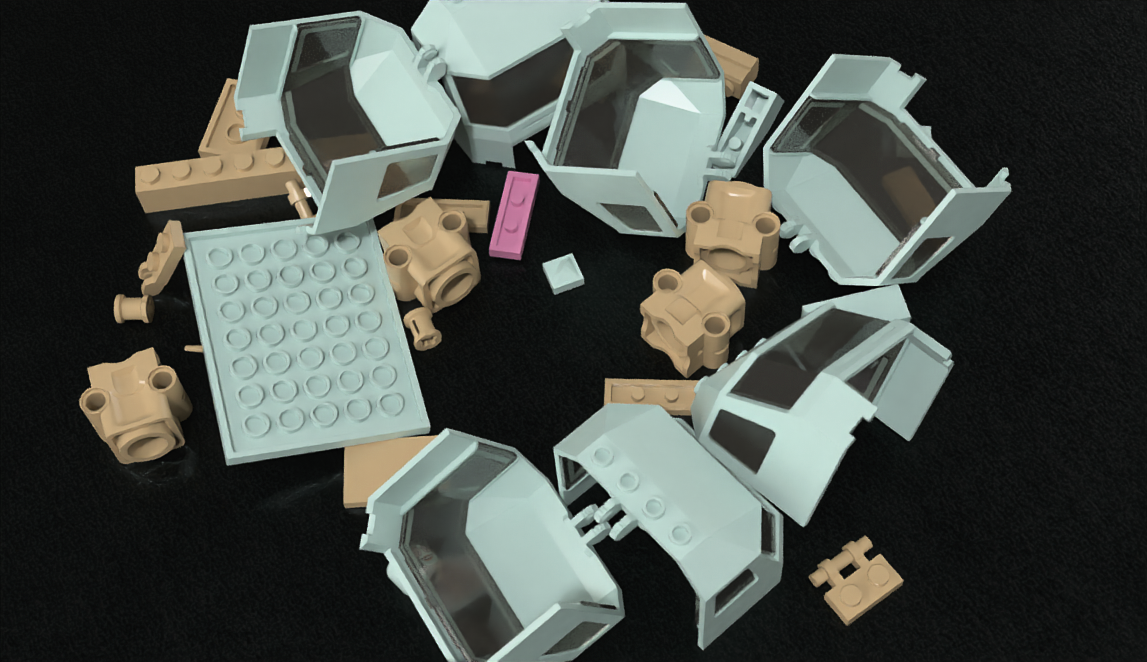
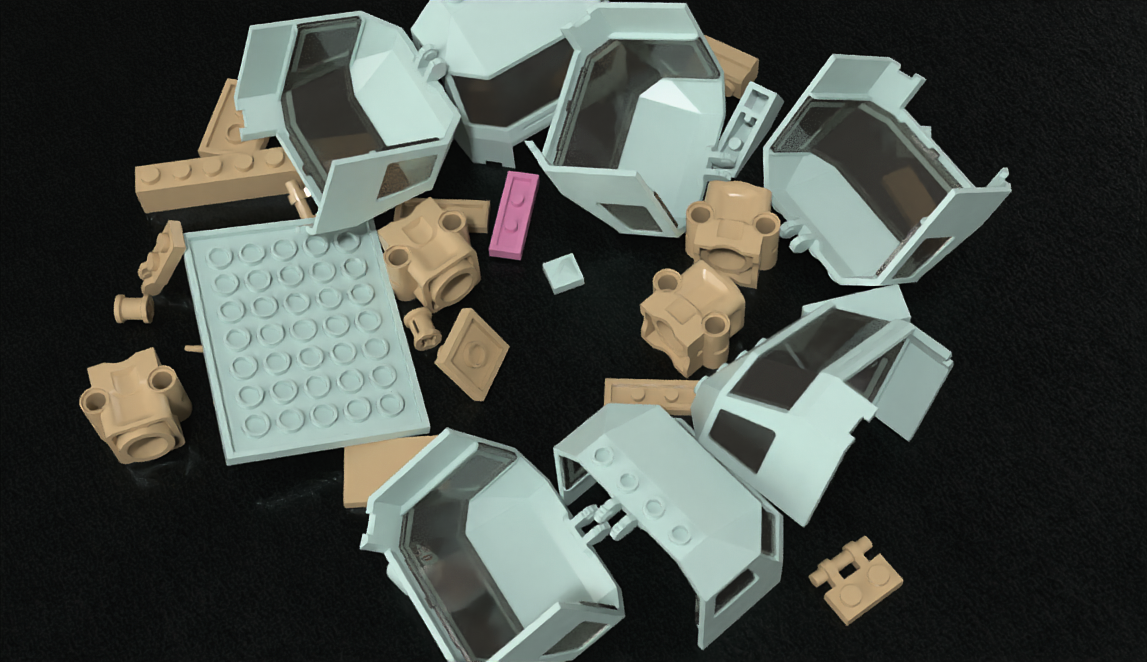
none -> tan tile [435,308,510,401]

